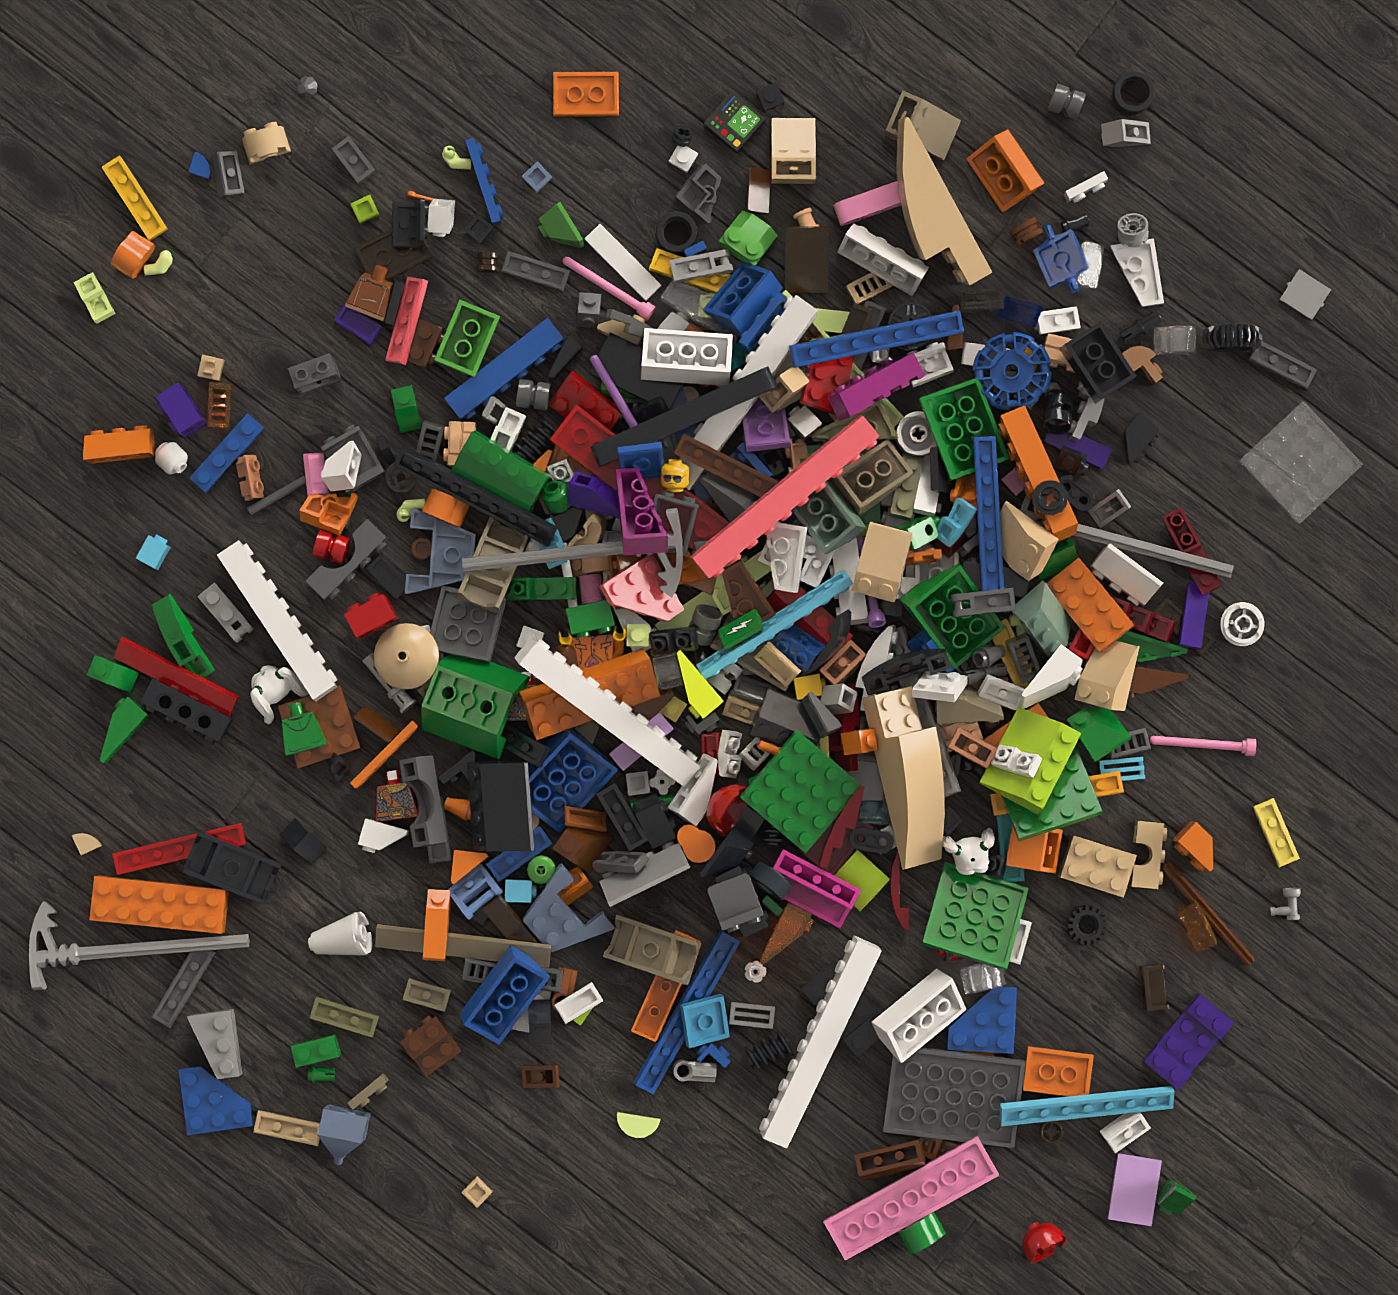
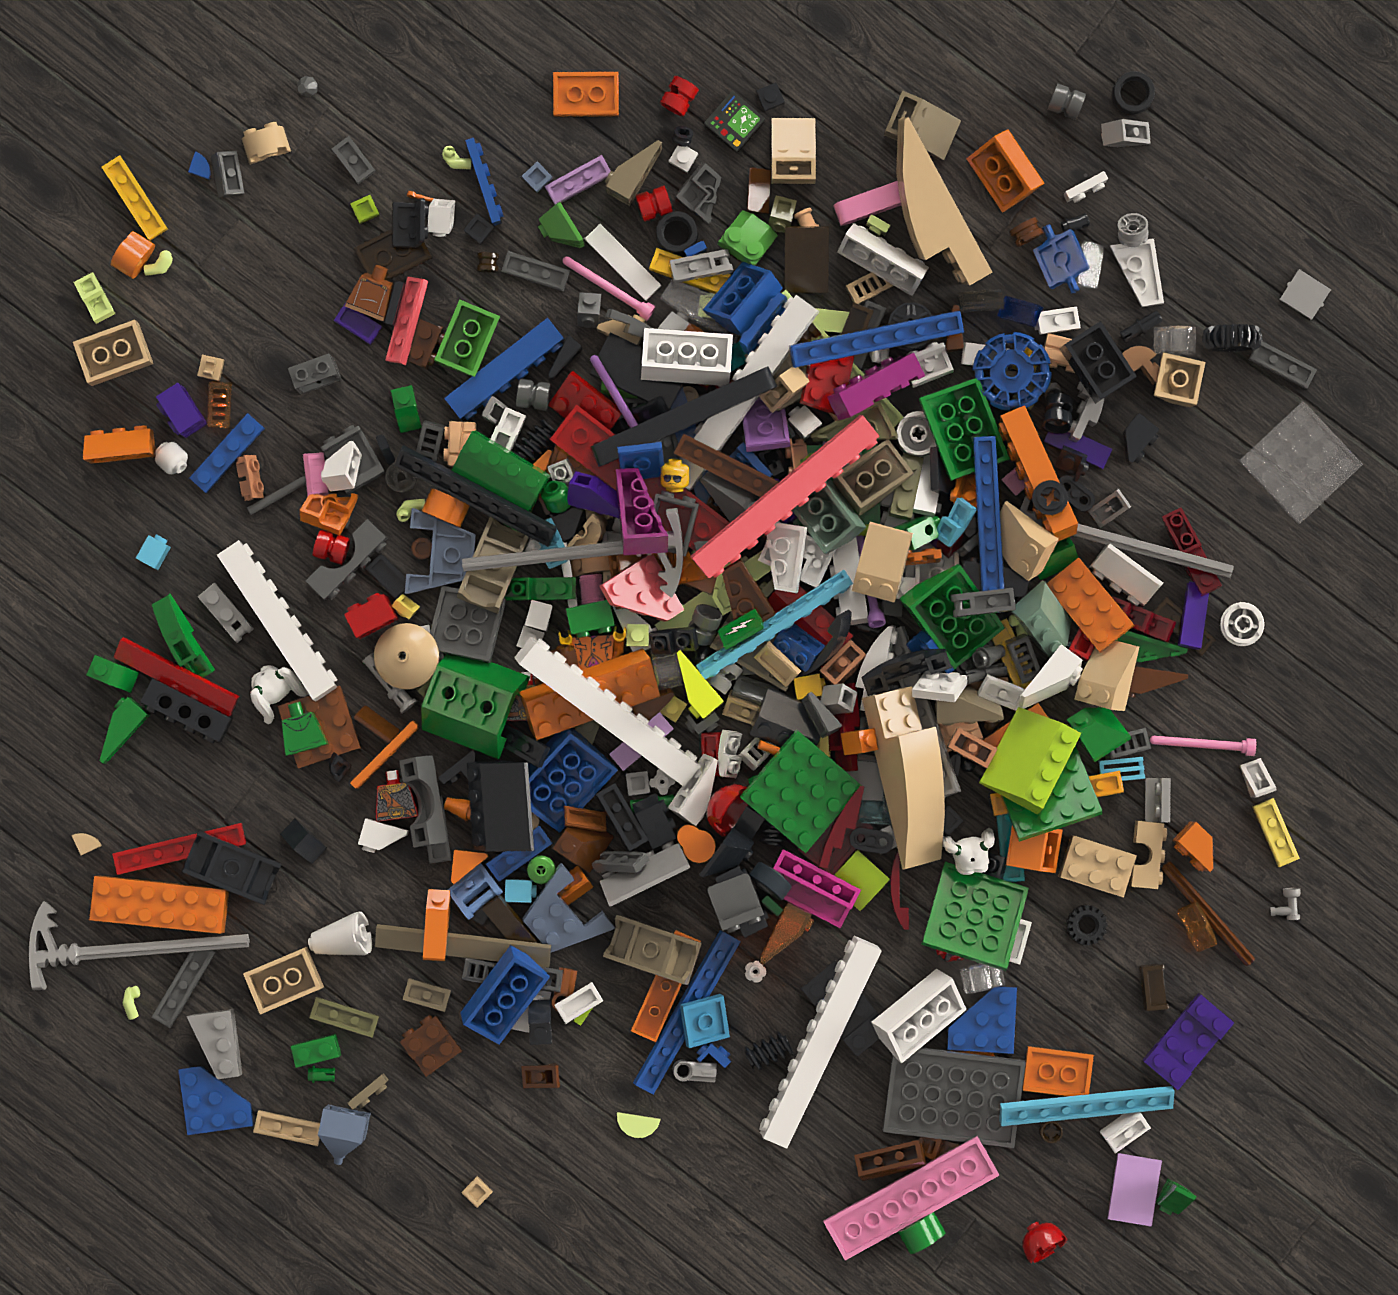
light grey tile [729,1002,775,1029] -> none
white slope [991,745,1042,778] -> none
none -> tan brick [73,320,153,386]
none -> yellowish green arm [123,986,140,1020]
none -> tan brick [243,947,324,1014]
none -> light yellow plate [392,594,420,619]
none -> white panel [525,600,552,632]
none -> lavender tile [545,155,611,205]
none -> dark tan slope [605,140,662,206]
none -> red wheel [635,186,673,221]
none -> red wheel [659,76,699,117]
none -> olive bracket [768,195,797,233]
none -> yellowish green plate [866,214,890,236]
none -> light grey bracket [1145,778,1171,822]
none -> tan slope [1154,352,1205,408]
none -> white slope [1240,758,1276,798]

